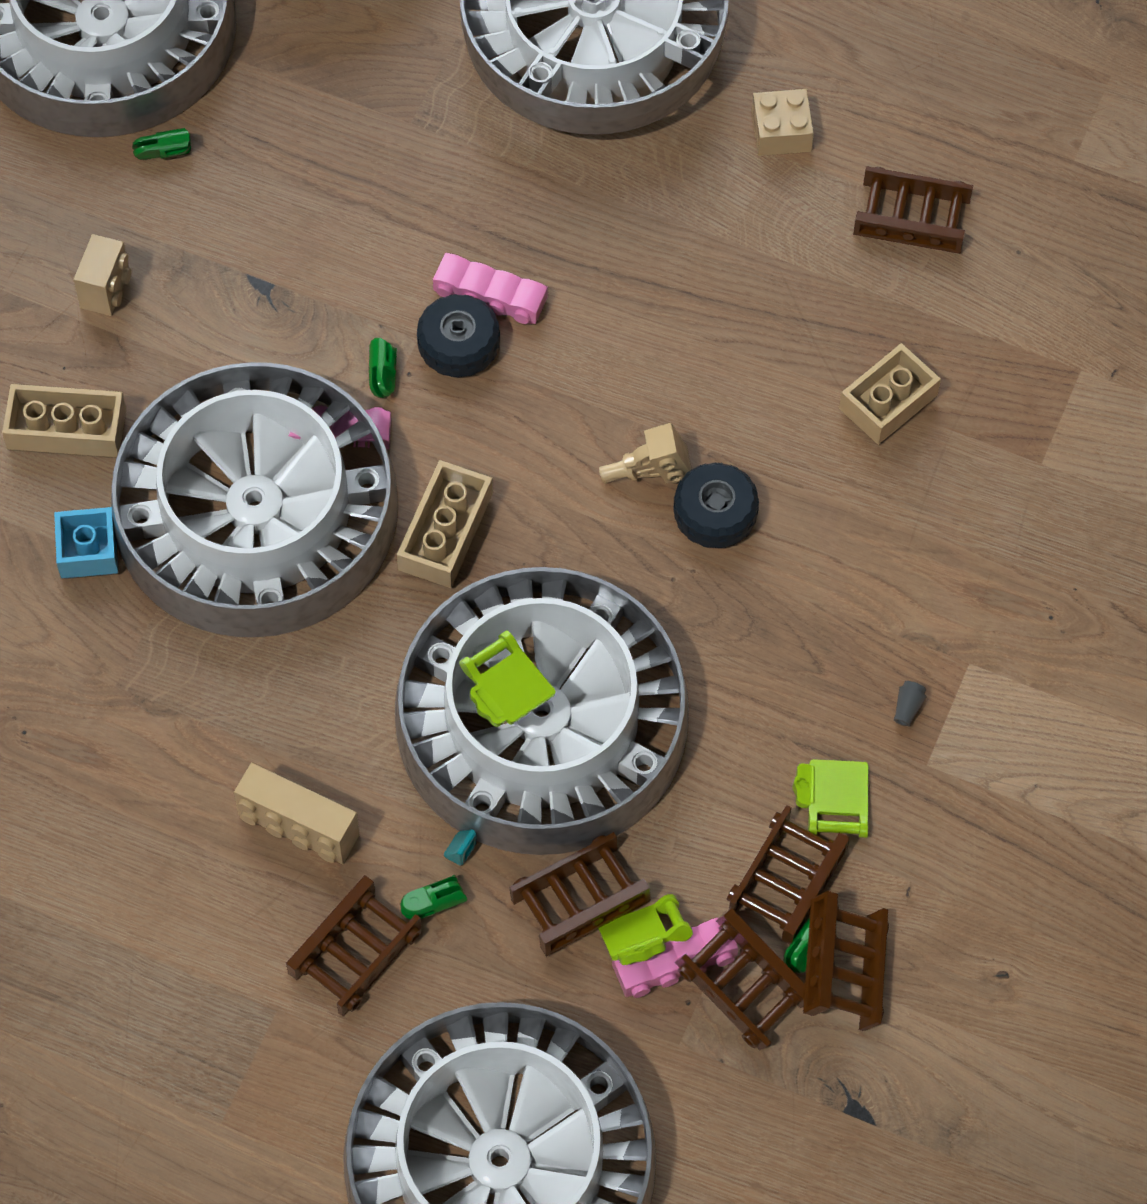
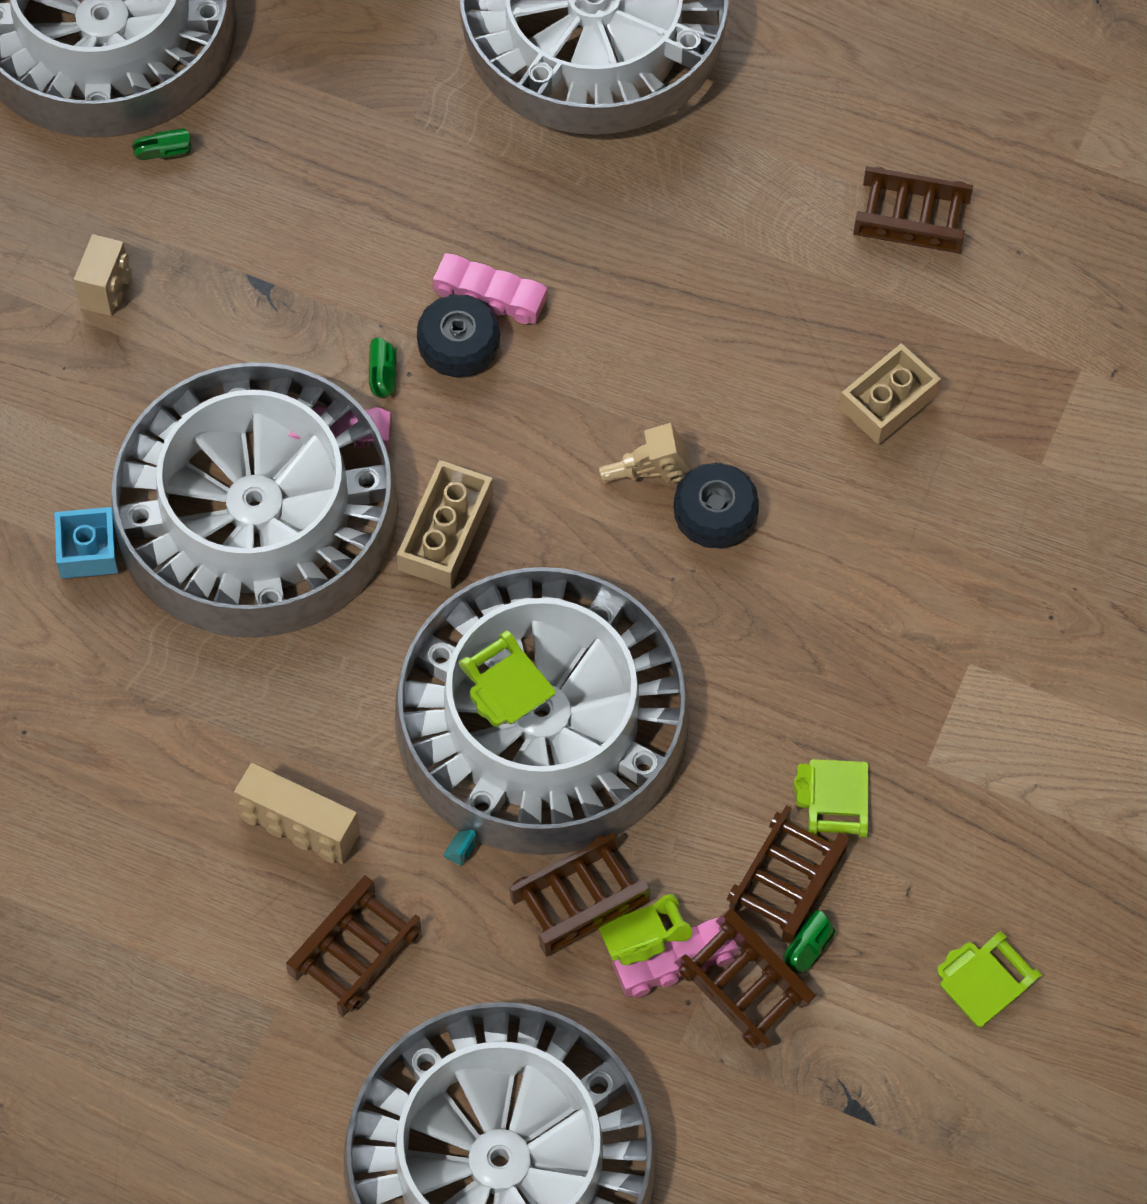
tan brick [2,384,126,457] -> none
green arm [400,875,468,920] -> none
tan brick [751,89,814,156] -> none
reddish brown fence [803,891,889,1031] -> none
dark grey cone [894,681,927,726] -> none
none -> lime piece [937,931,1043,1028]

